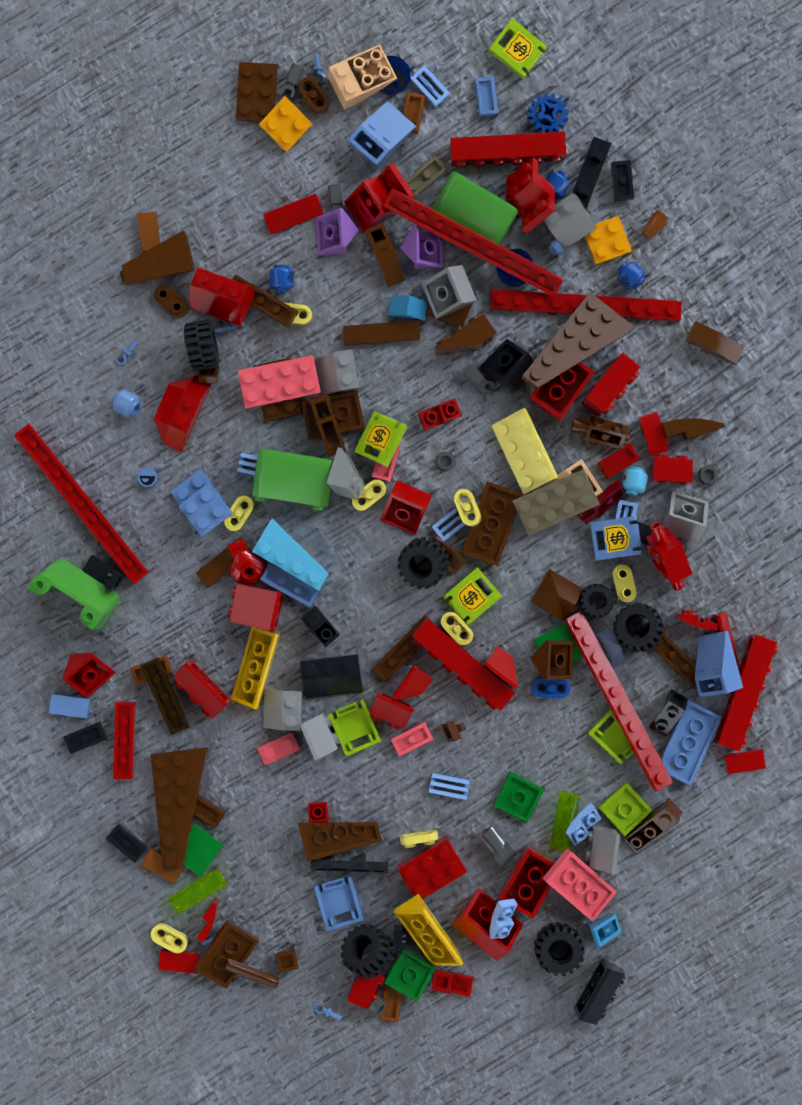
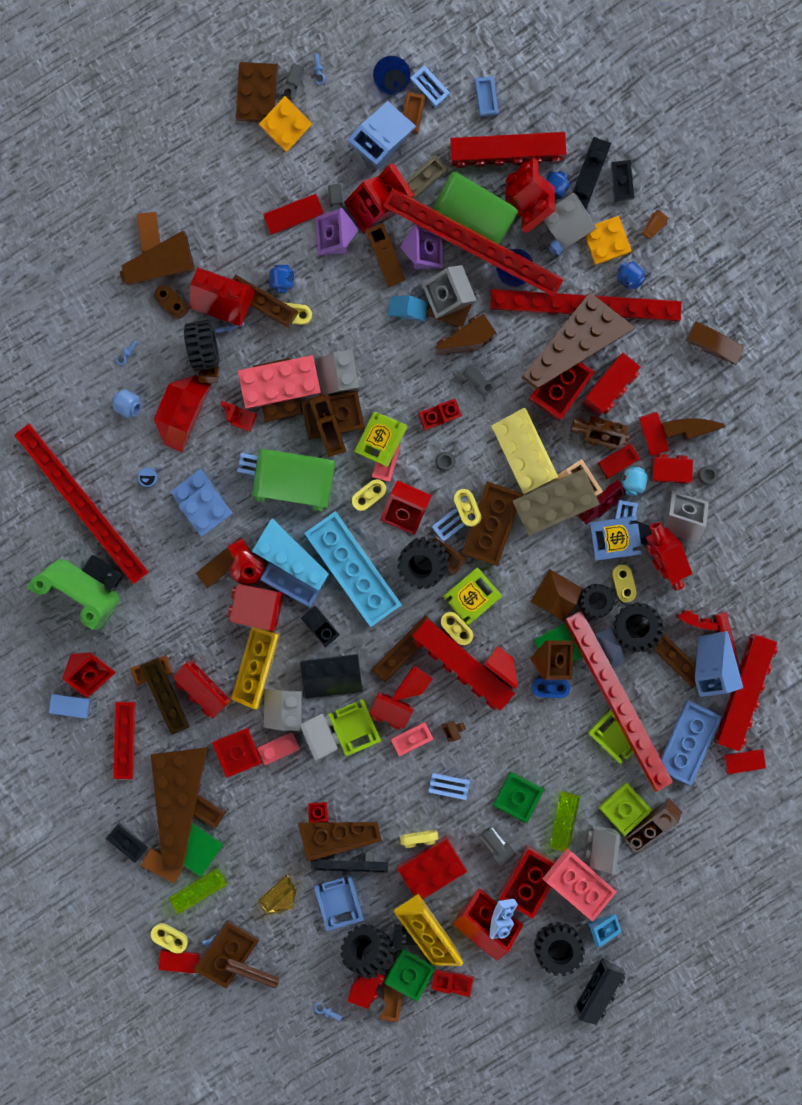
black plate [64,721,108,754] -> none
red slope [197,899,219,943] -> none
light yellow plate [224,496,254,531] -> none
reddish brown plate [275,948,299,973] -> none
reddish brown plate [299,77,329,114] -> none
light grey slope [326,447,364,500] -> none
light nougat slope [327,44,397,110] -> none
reddish brown tile [343,320,420,346] -> none
black slope [481,339,534,394] -> none
lime container [488,18,547,79] -> none
blue gear [527,92,569,133] -> none
light blue slope [566,803,601,846] -> none
black bracket [650,689,688,736] -> none
none -> red plate [212,727,263,778]
none -> red slope [220,400,257,432]
none -> clear yellow slope [258,875,297,915]
none -> medium azure plate [304,511,402,627]

